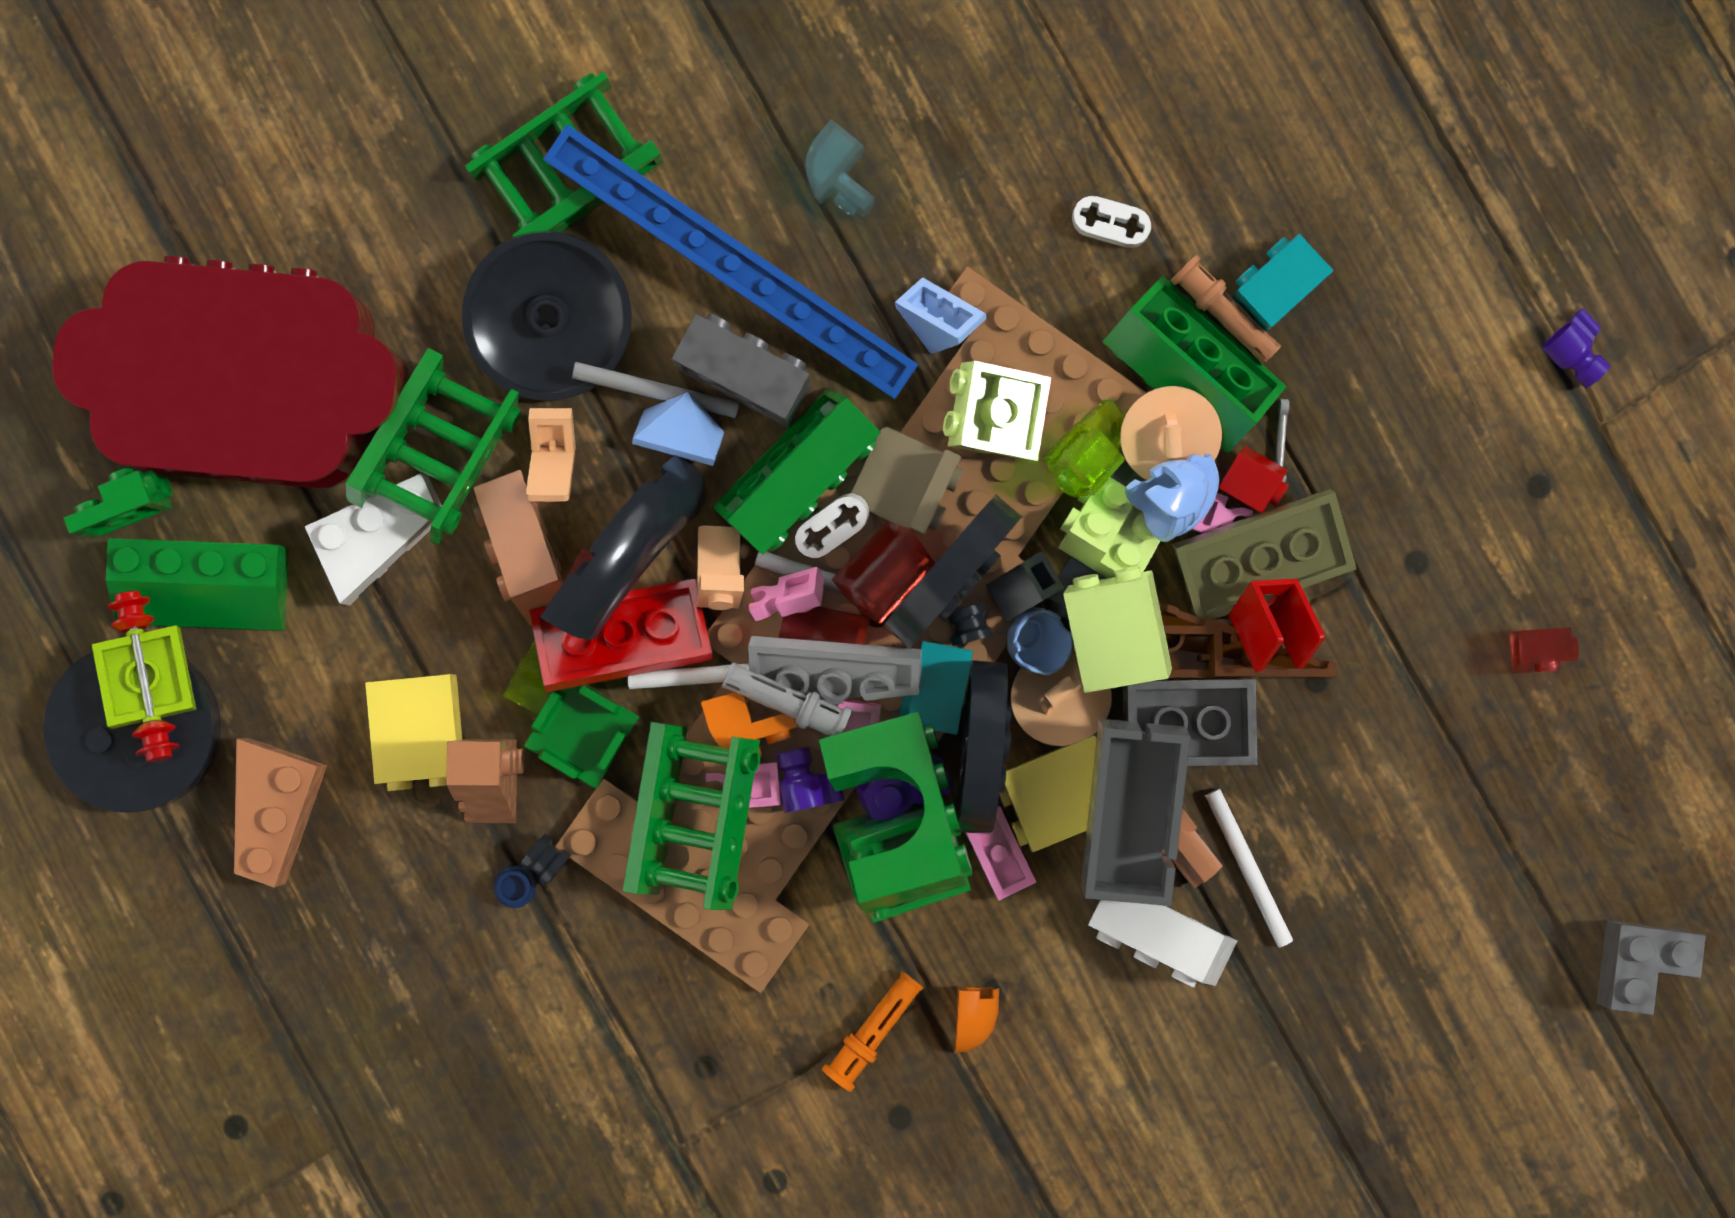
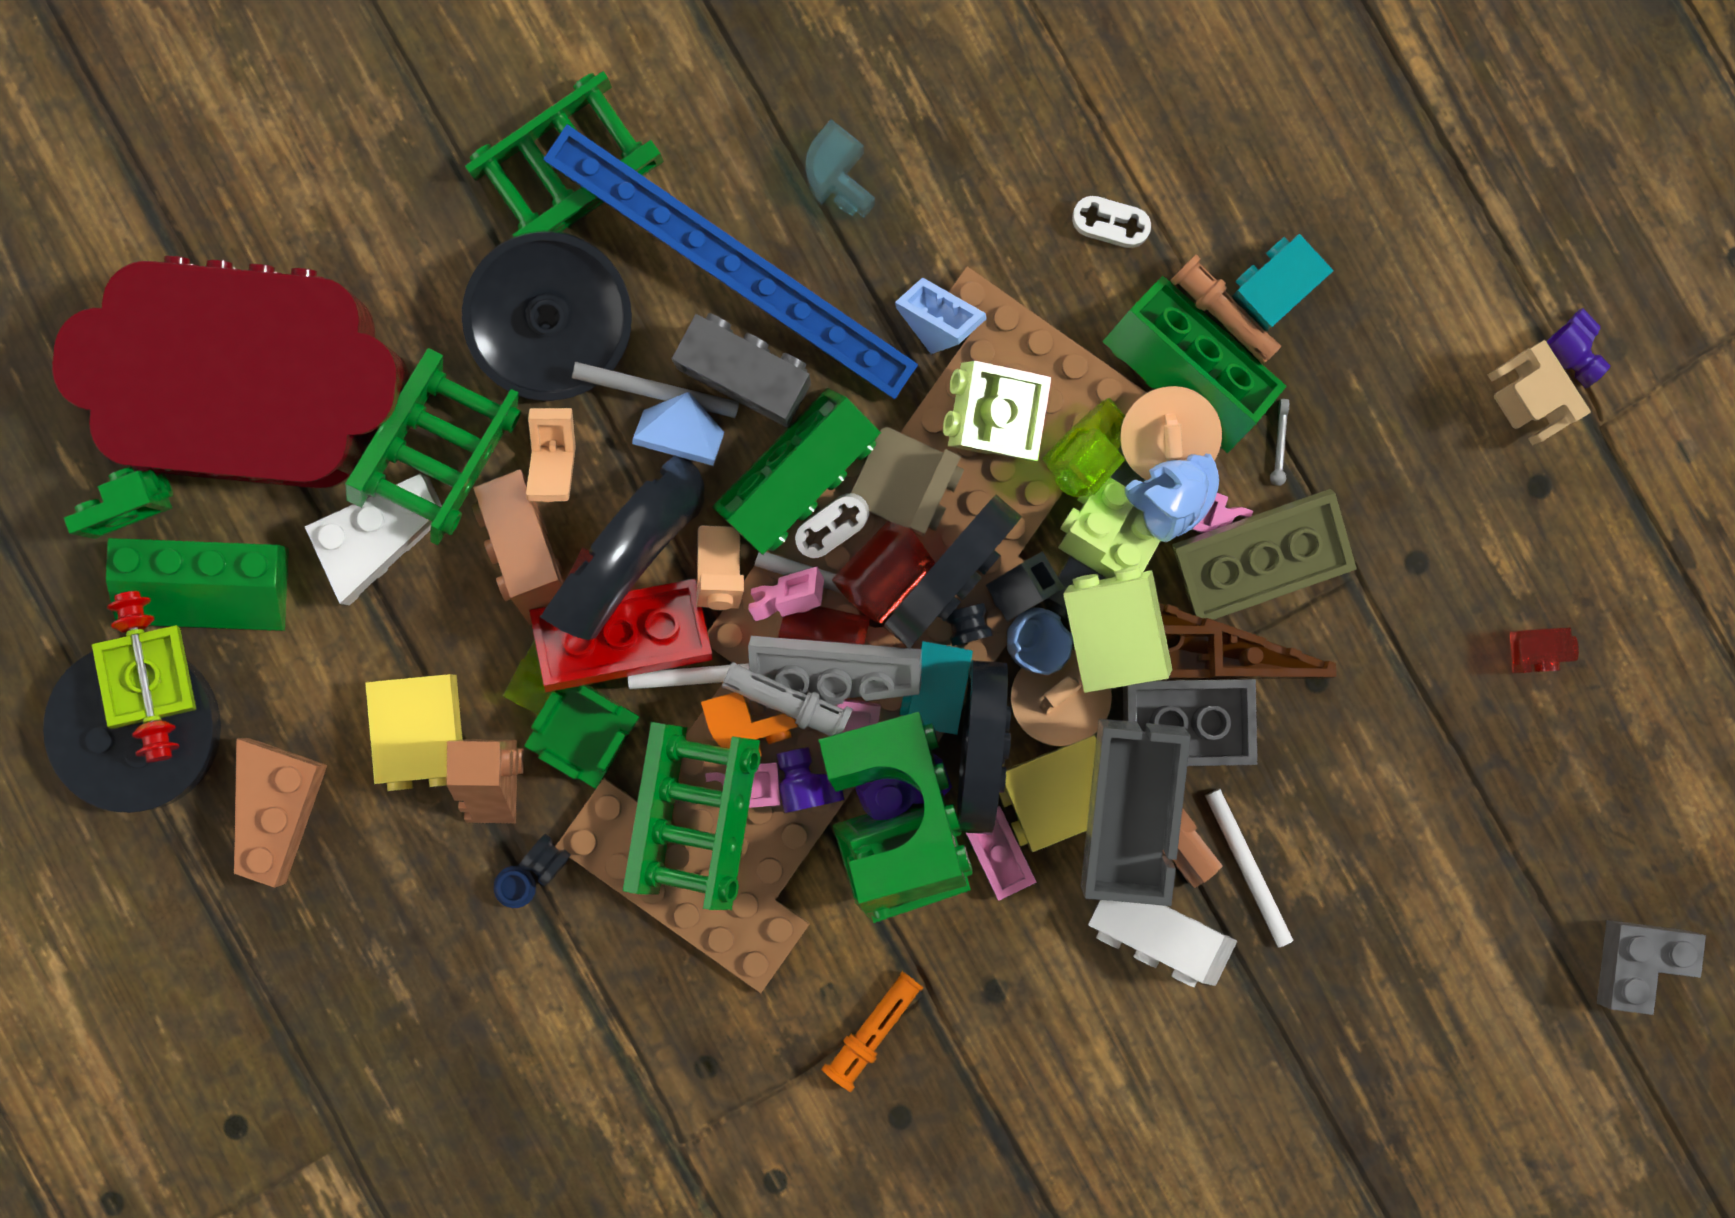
orange brick [954,986,999,1053] -> none
red brick [1218,445,1289,513] -> none
red piece [1228,578,1325,672] -> none
none -> tan panel [1487,340,1591,445]

